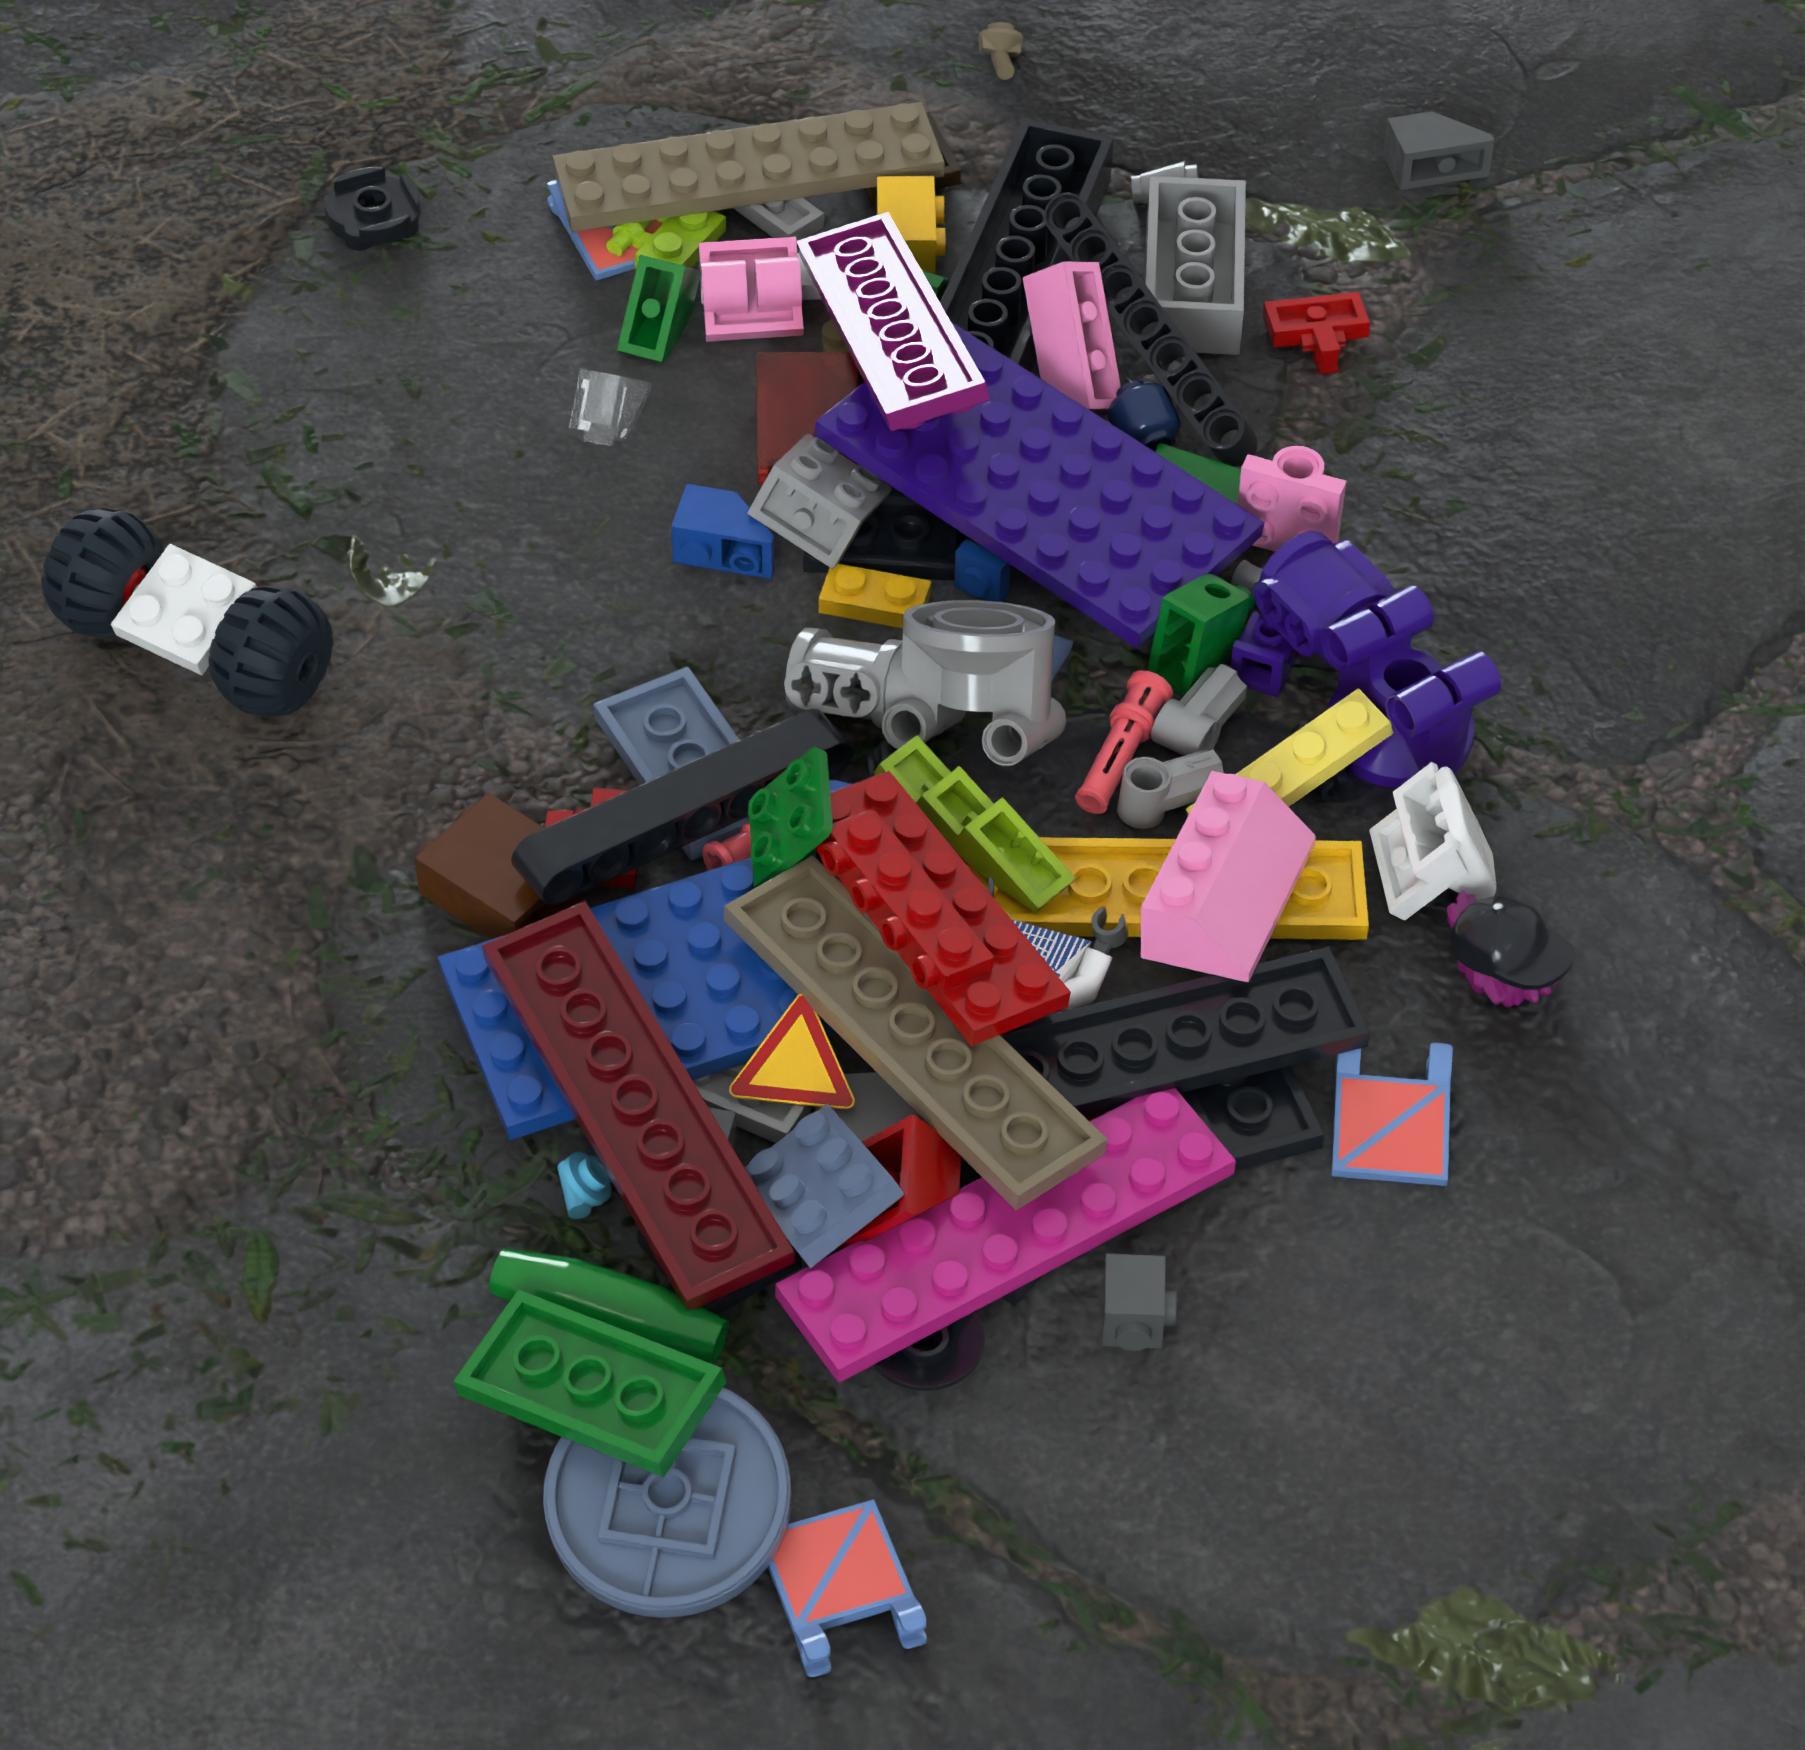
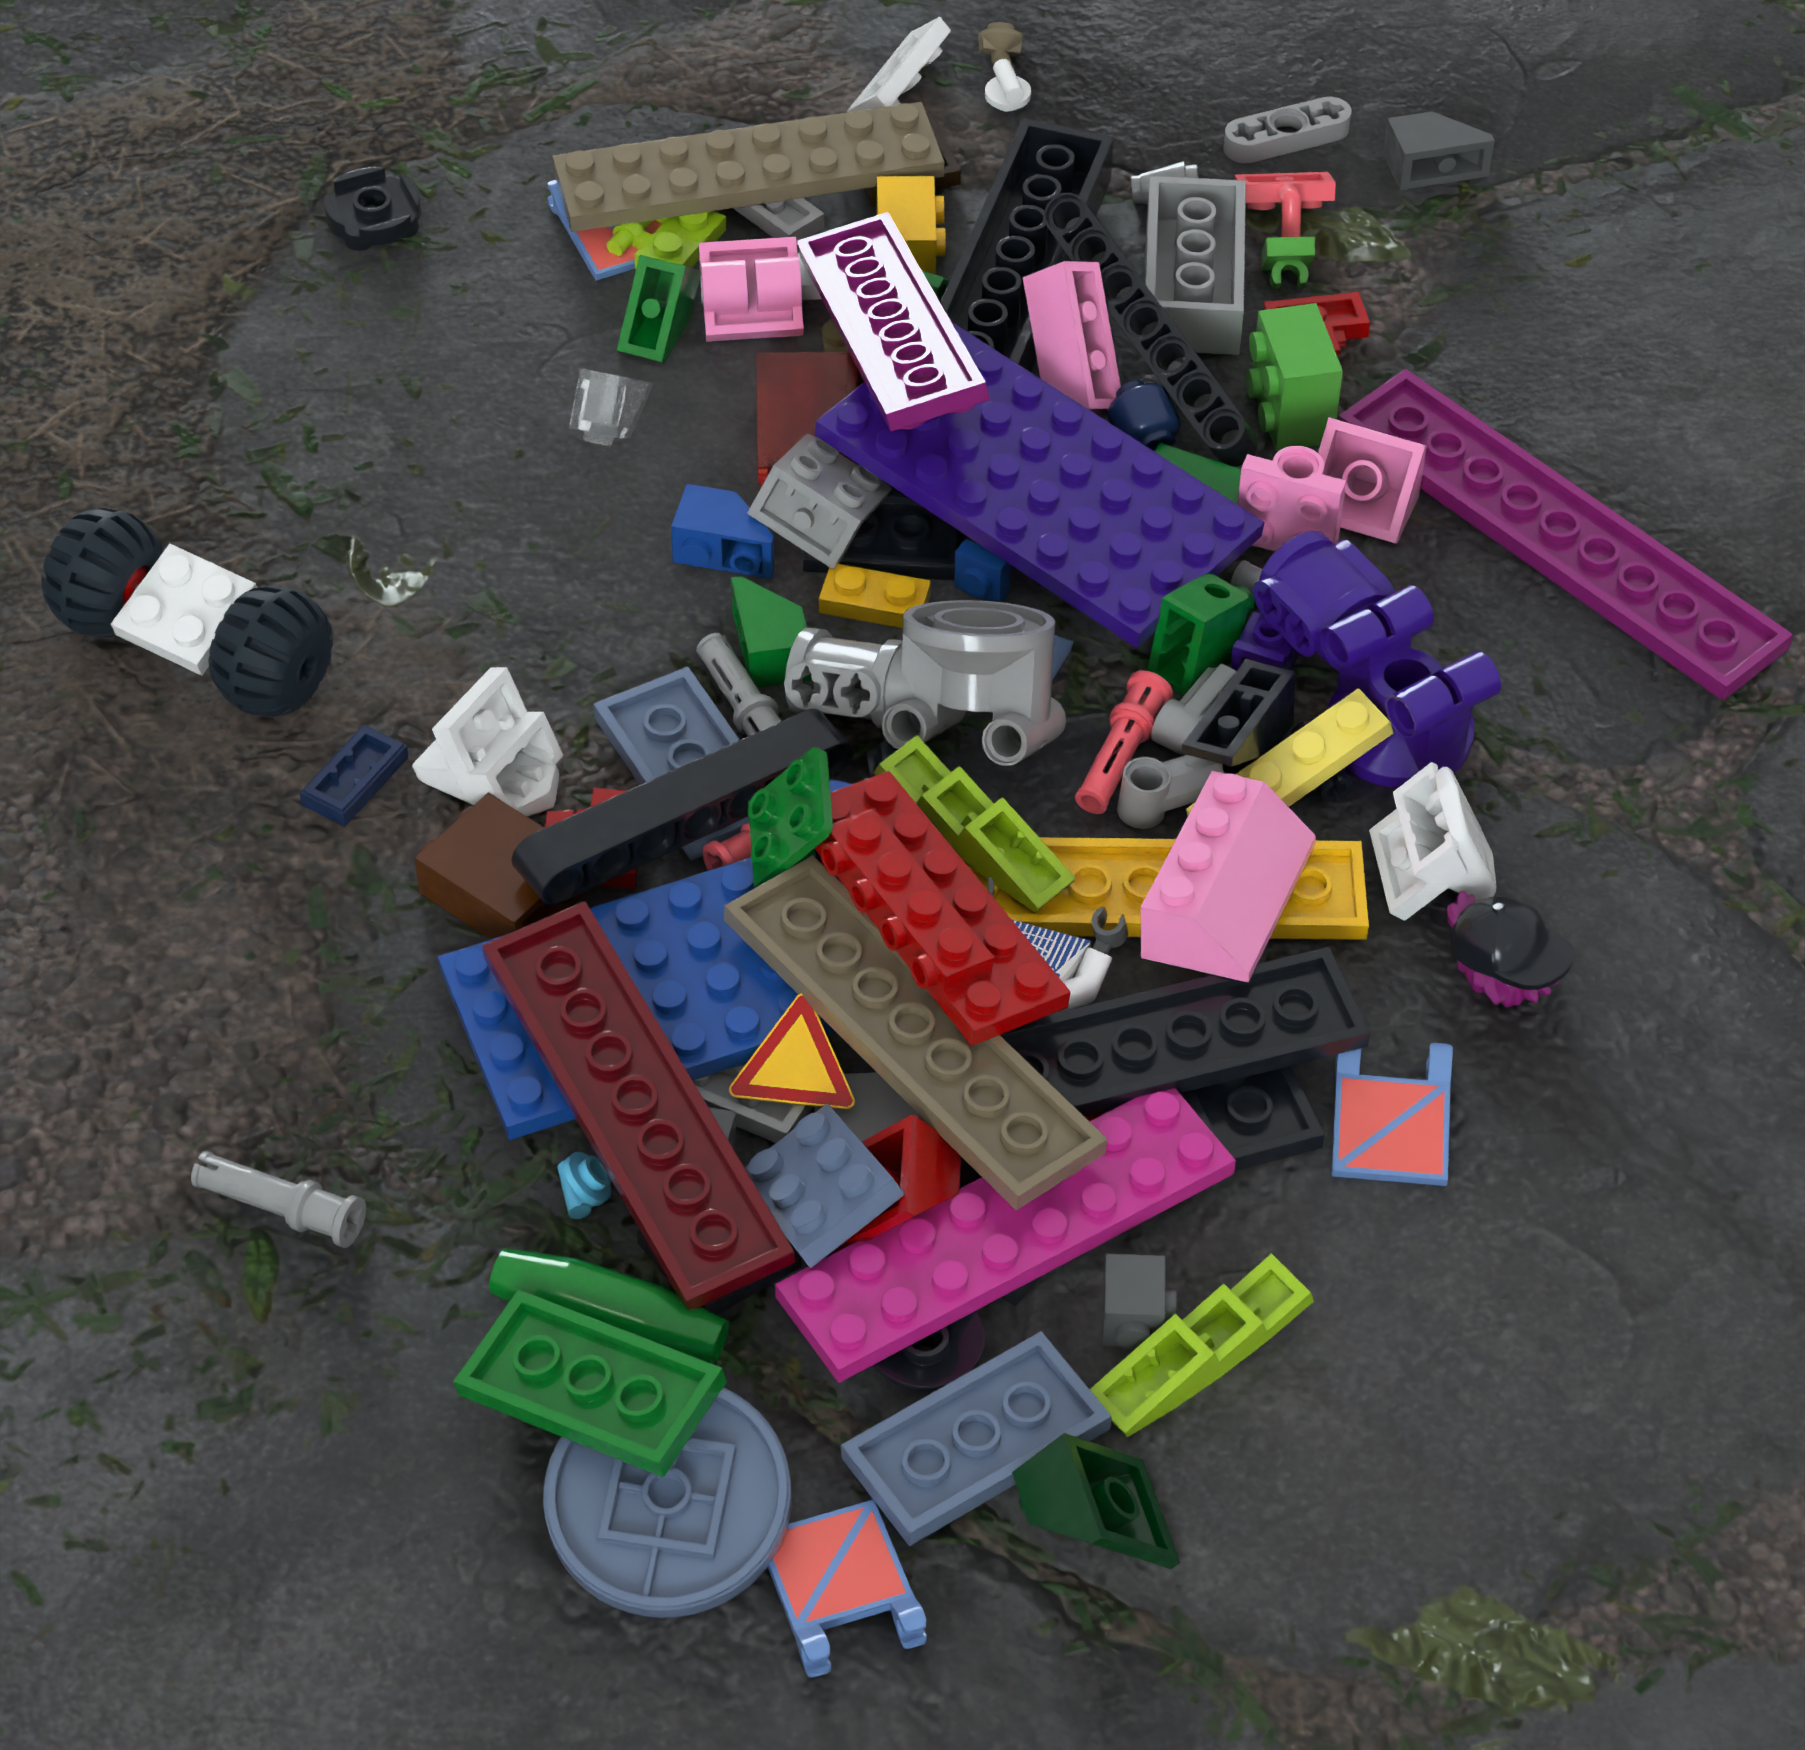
none -> light grey pin [191,1151,366,1248]
none -> dark blue plate [300,724,409,827]
none -> white piece [412,667,564,817]
none -> light grey pin [696,633,781,737]
none -> green slope [731,576,816,688]
none -> sand blue plate [841,1331,1112,1546]
none -> white plate [847,17,951,112]
none -> white plate [985,59,1031,111]
none -> dark green slope [1012,1433,1180,1569]
none -> lime slope [1090,1254,1314,1438]
none -> black slope [1182,659,1295,766]
none -> light grey beam [1223,97,1352,163]
none -> coral plate [1235,172,1336,237]
none -> bright green brick [1245,303,1343,451]
none -> bright green tile [1261,237,1315,289]
none -> bright pink slope [1318,418,1427,544]
none -> magenta plate [1338,369,1793,701]

